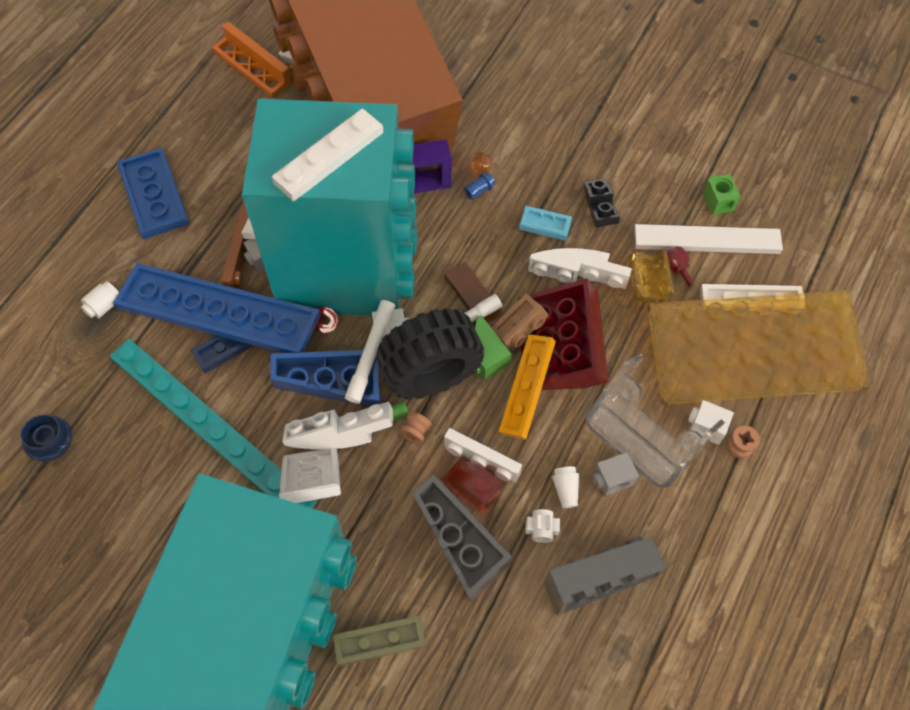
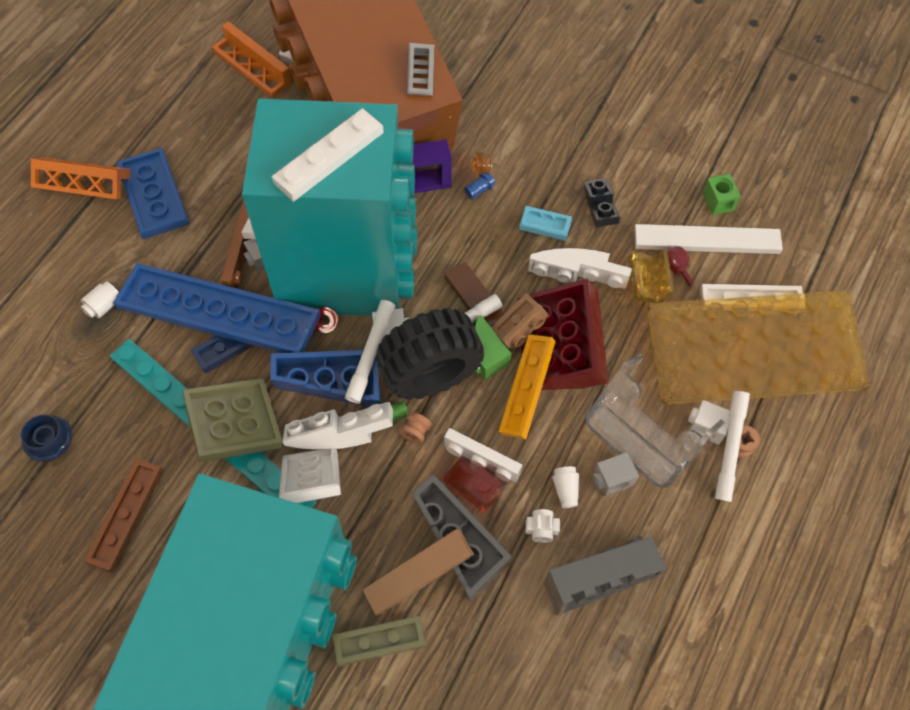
none -> orange fence [31,158,130,199]
none -> dark orange plate [84,458,164,573]
none -> olive plate [183,378,283,462]
none -> medium nougat tile [363,529,474,615]
none -> light grey slope [407,43,434,96]
none -> white piece [715,391,750,502]

